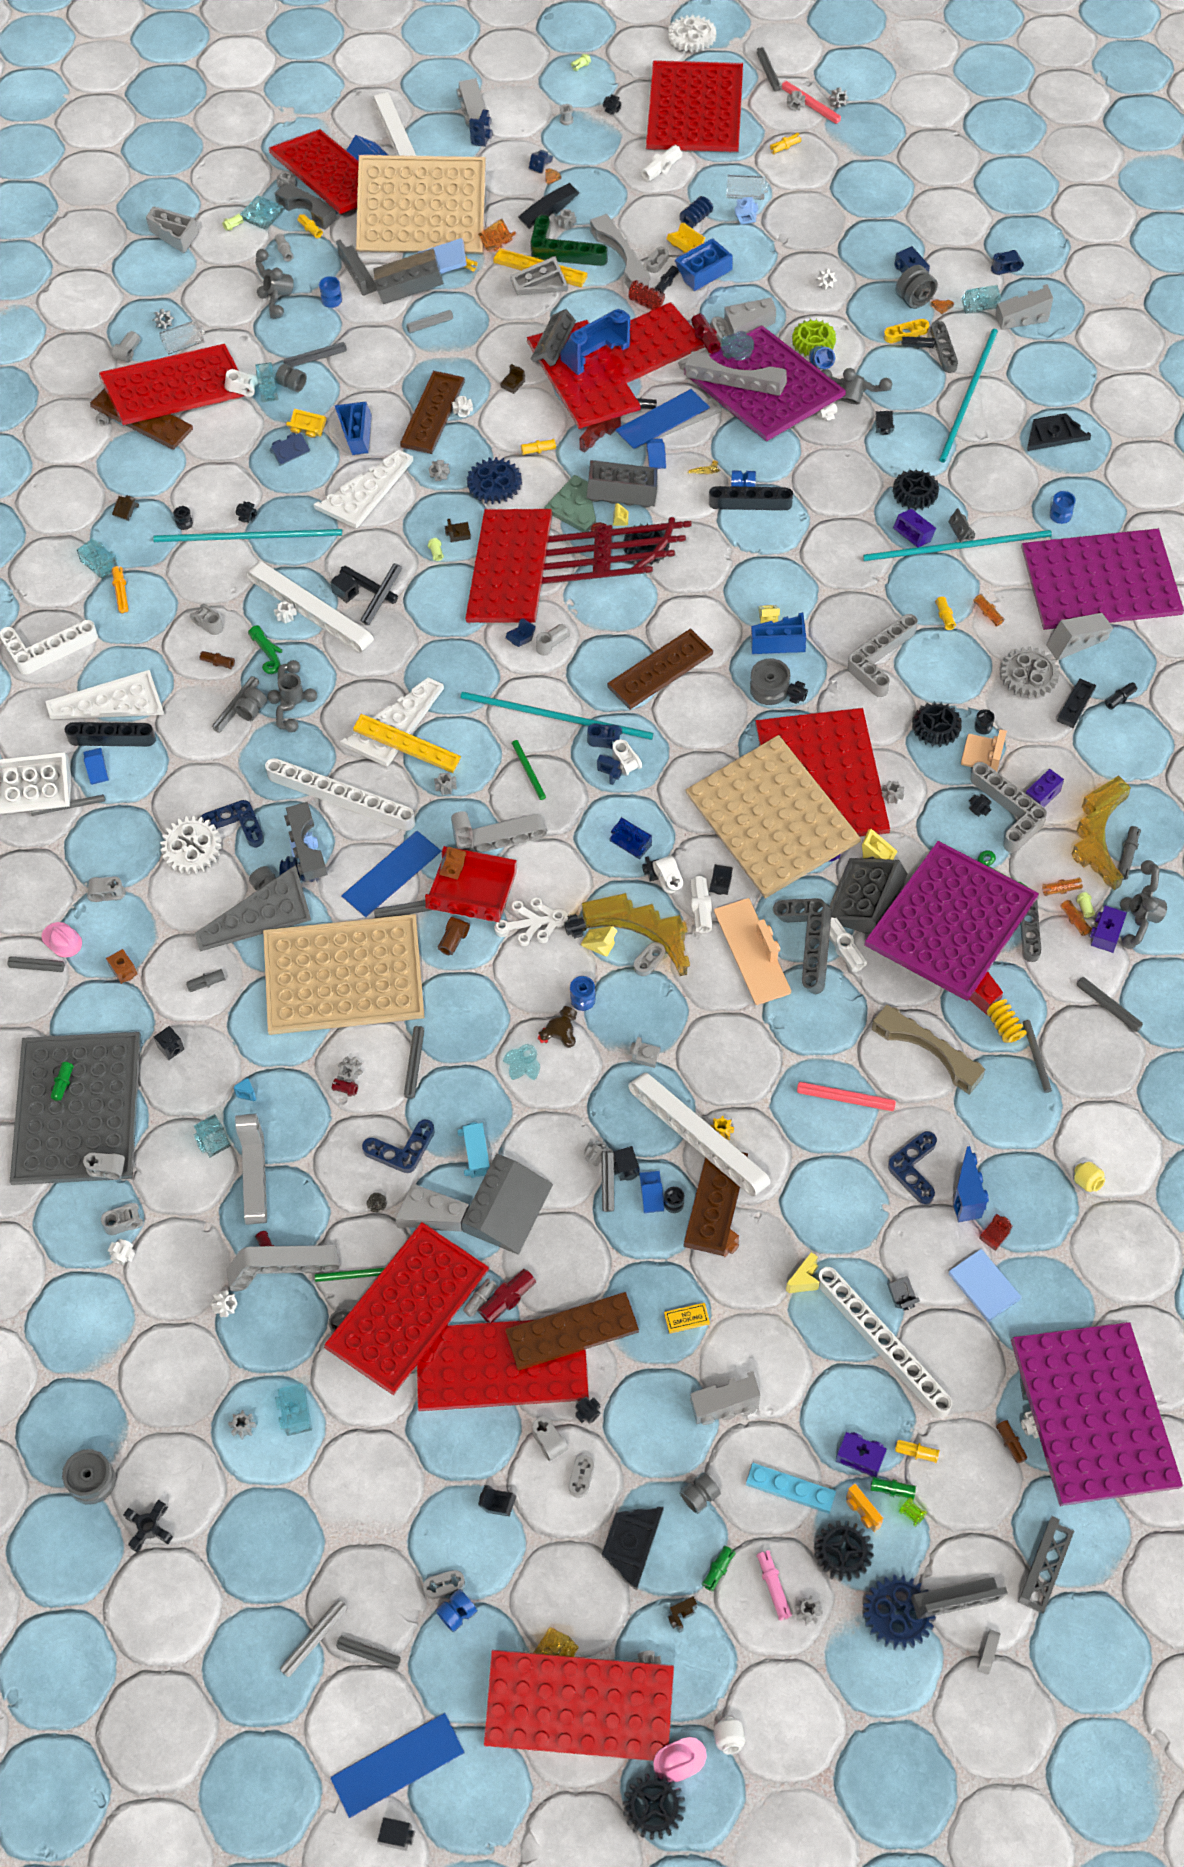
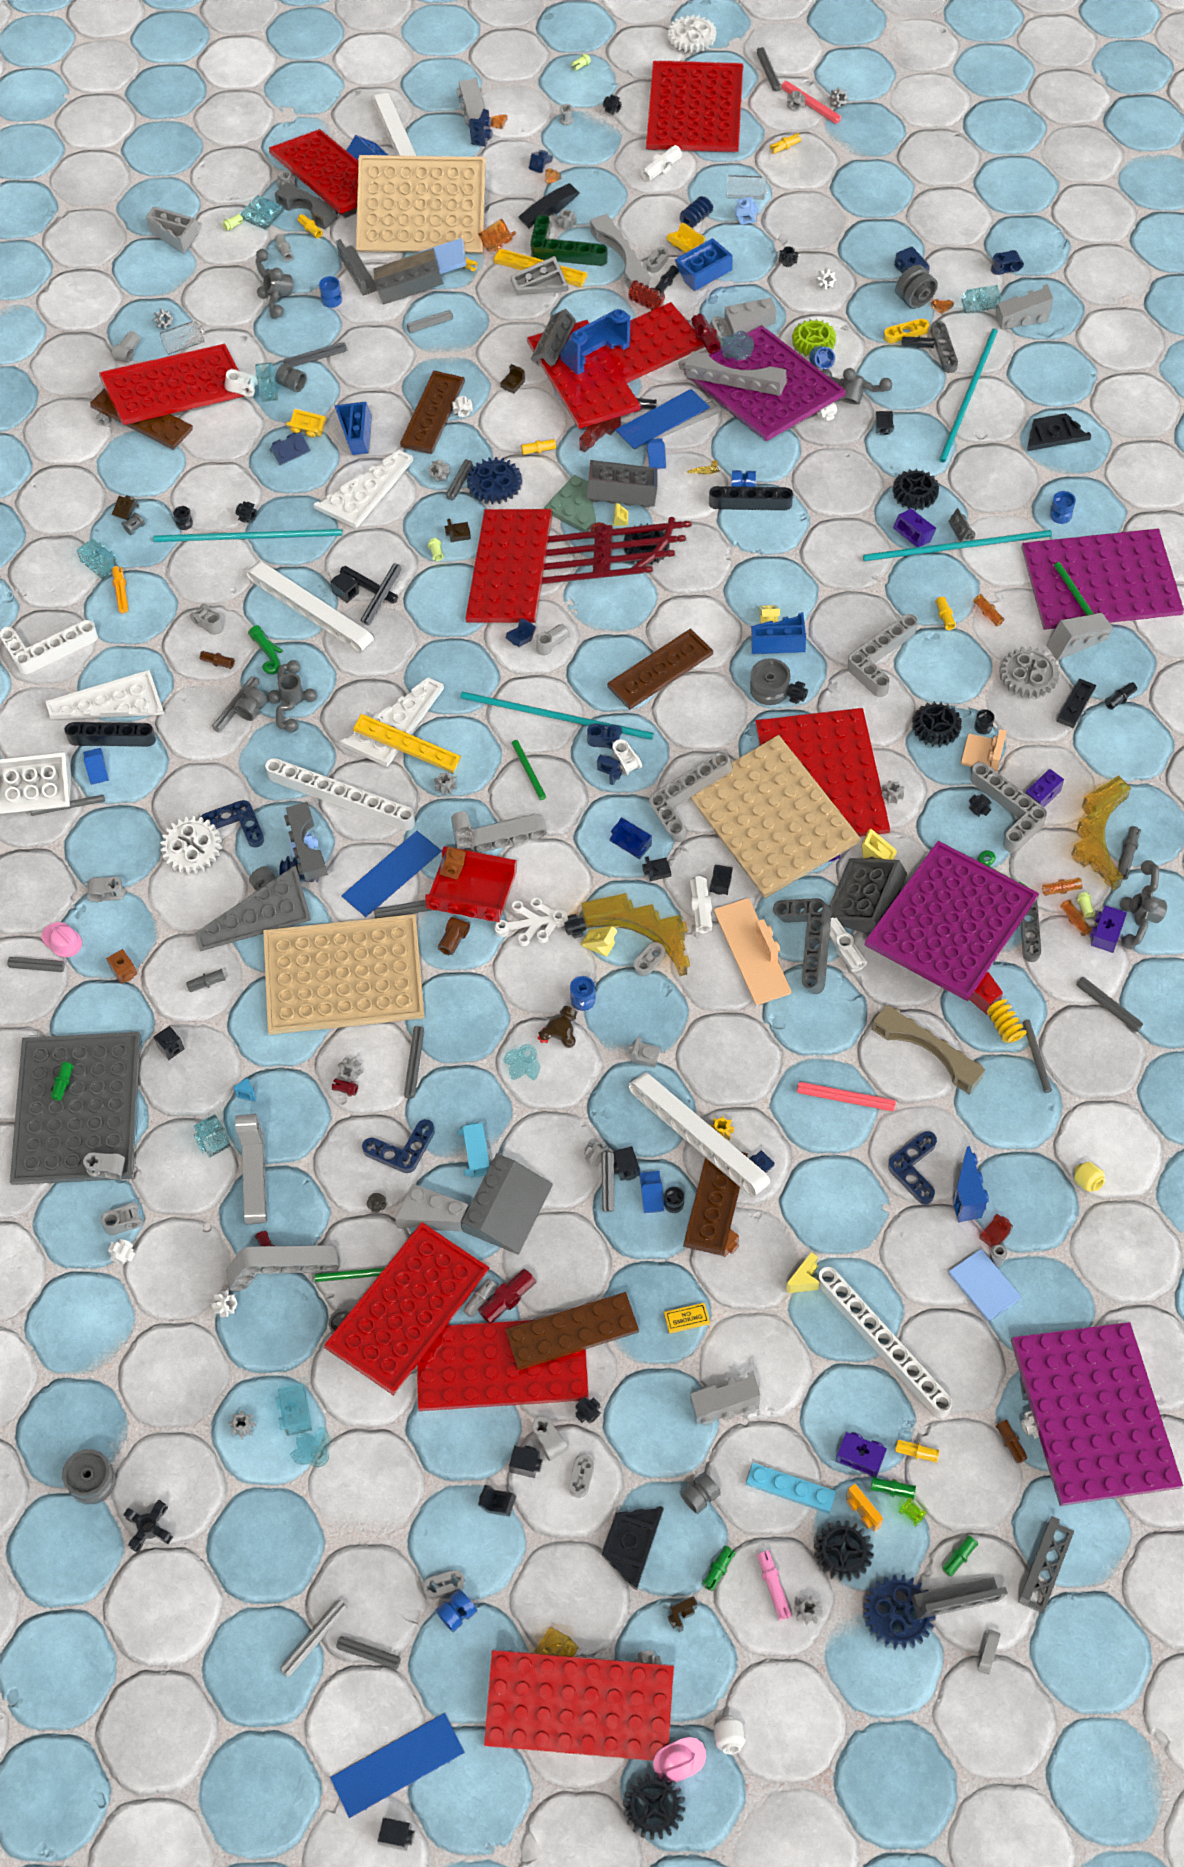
white gear [274,601,297,624] -> none
white piece [653,855,683,894] -> none
bracket [887,1276,920,1311] -> none
none -> dark grey bush [121,513,145,535]
none -> clear light blue plate [290,1427,330,1467]
none -> dark grey axle [446,459,473,501]
none -> clear orange tile [490,114,508,129]
none -> black brick [509,1445,543,1478]
none -> light grey beam [649,752,733,842]
none -> dark blue bracket [749,1150,775,1173]
none -> black gear [779,246,798,267]
none -> green axle [942,1535,978,1577]
none -> light grey pin [990,1245,1007,1267]
none -> green bar [1054,562,1094,616]

